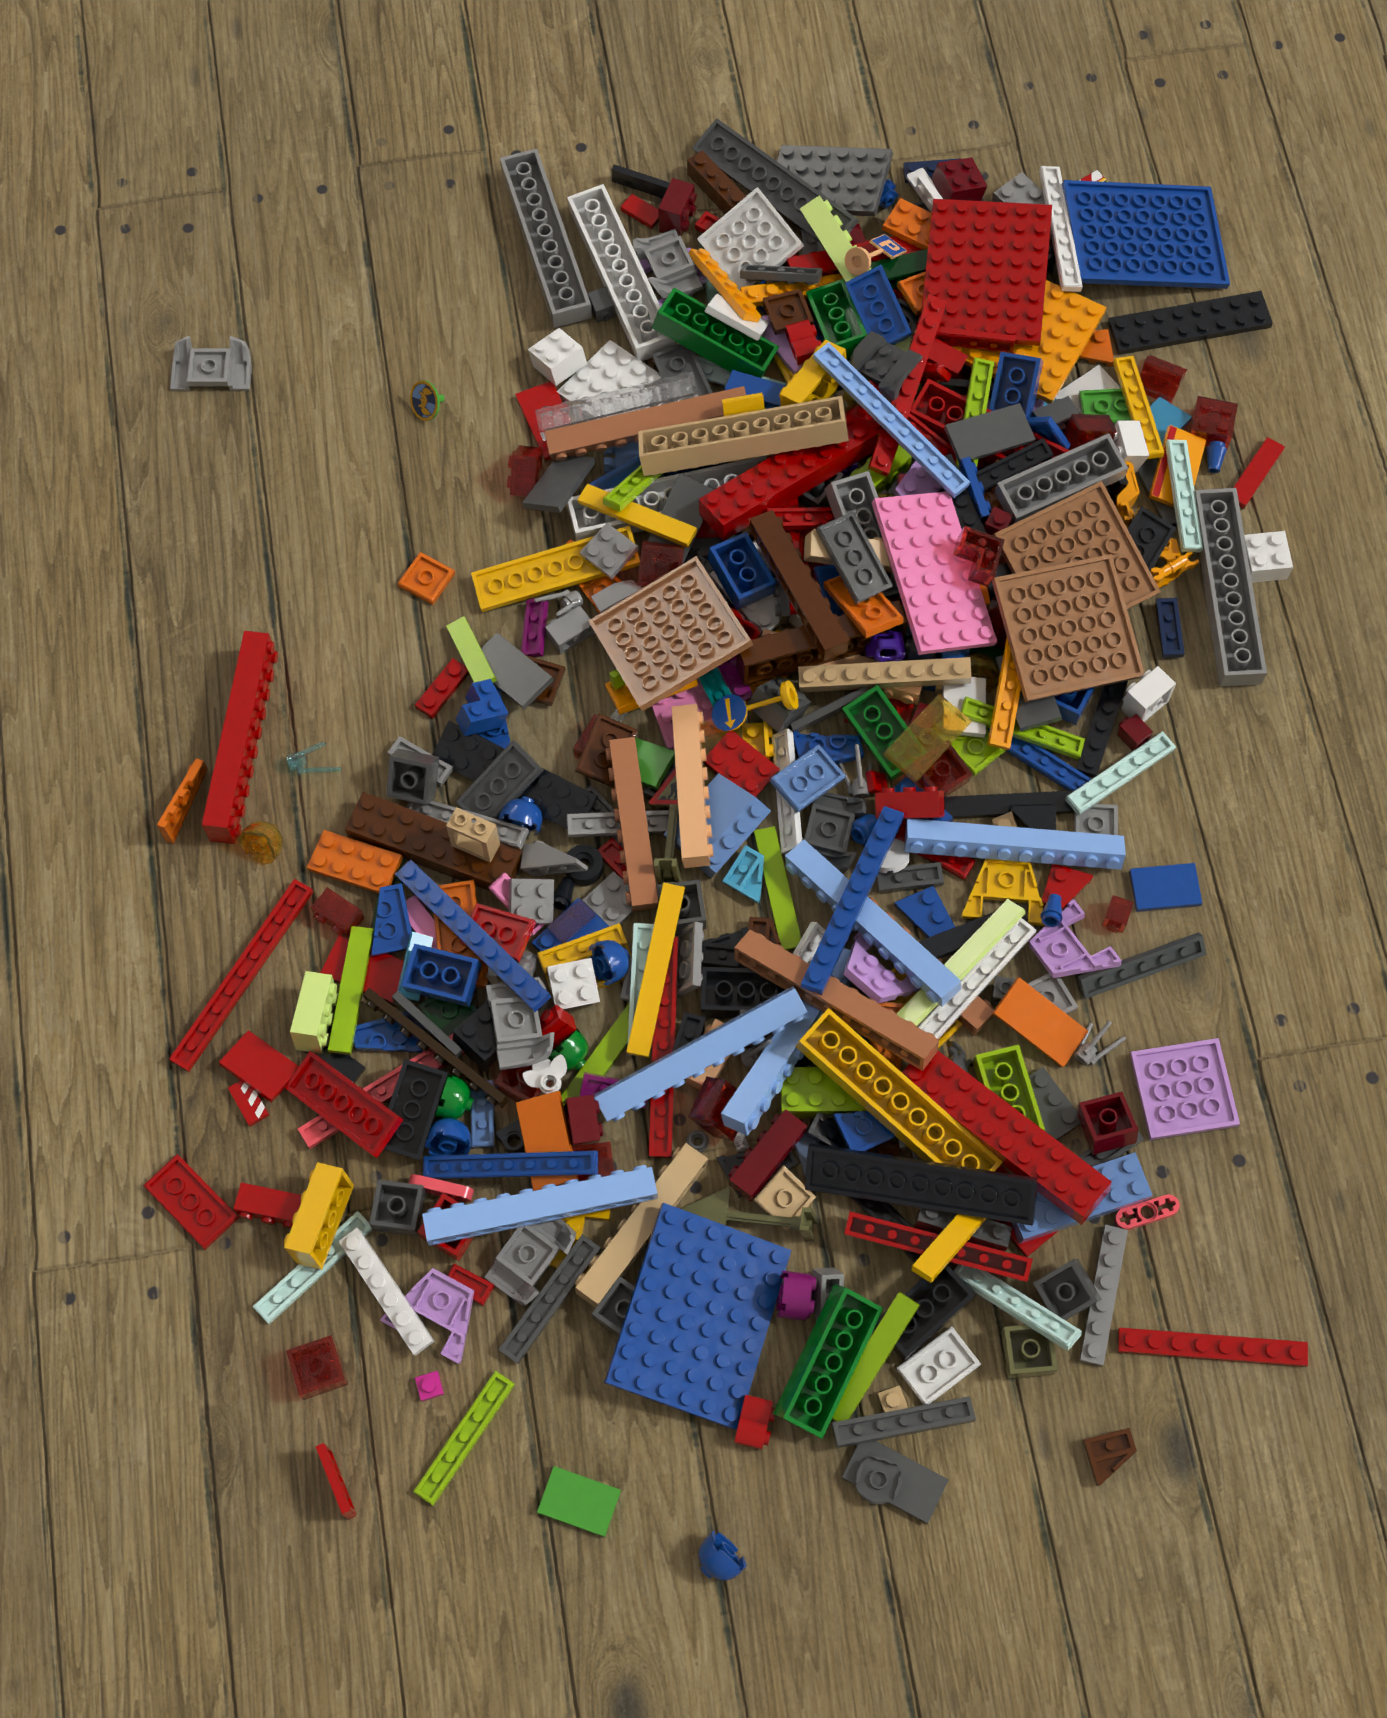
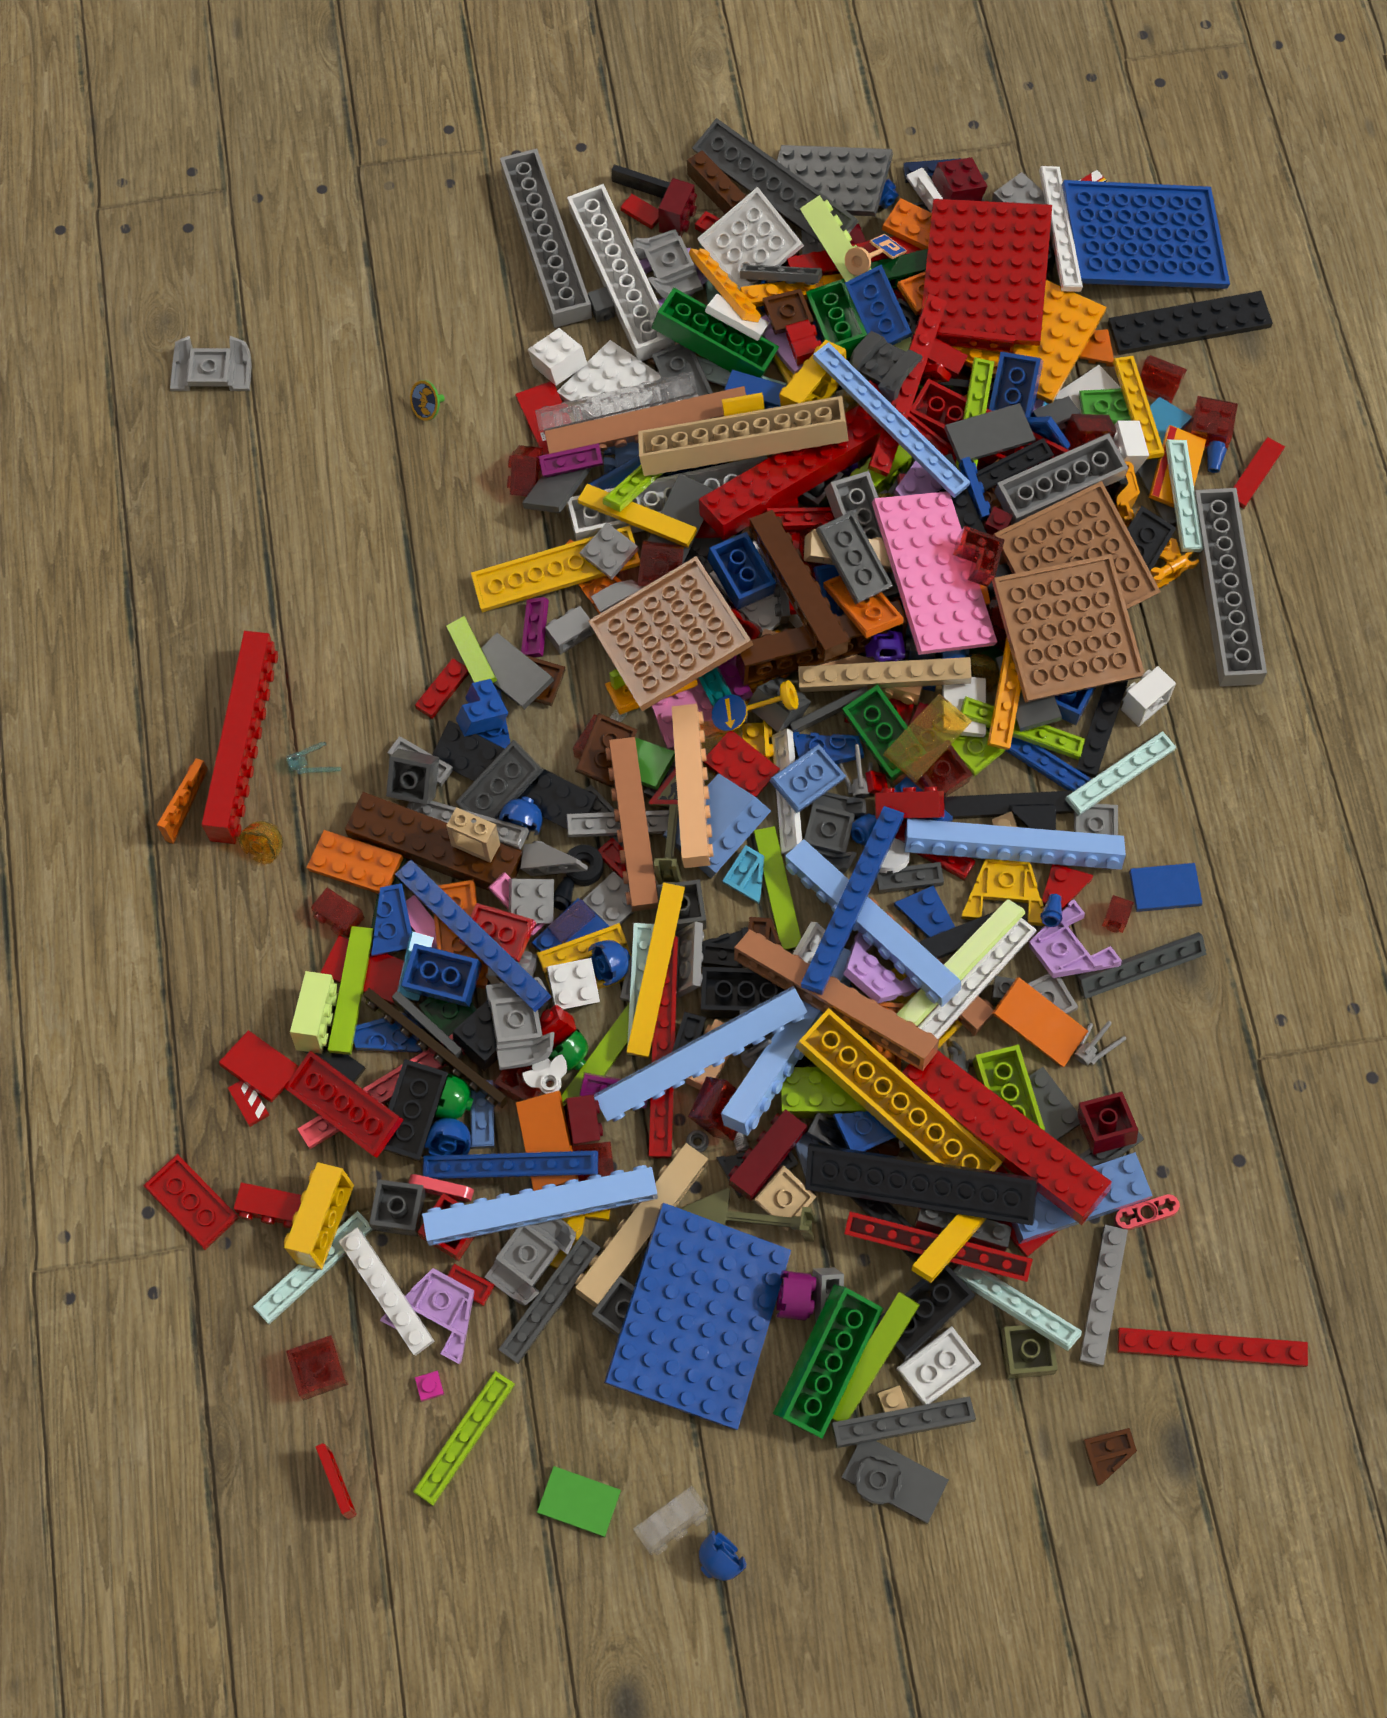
red plate [169,879,314,1072] -> none
orange tile [398,552,455,605] -> none
black plate [496,1119,525,1153] -> none
light grey plant [534,589,583,619] -> none
red brick [734,1394,775,1450] -> none
dark grey brick [1033,1258,1102,1321] -> none
dark red brick [1117,714,1153,751] -> none
lavender plate [1129,1038,1240,1140] -> none
dark blue plate [1155,598,1185,658] -> none
white brick [1244,531,1293,583] -> none
none -> magenta plate [539,443,604,478]
none -> clear brick [633,1486,709,1556]

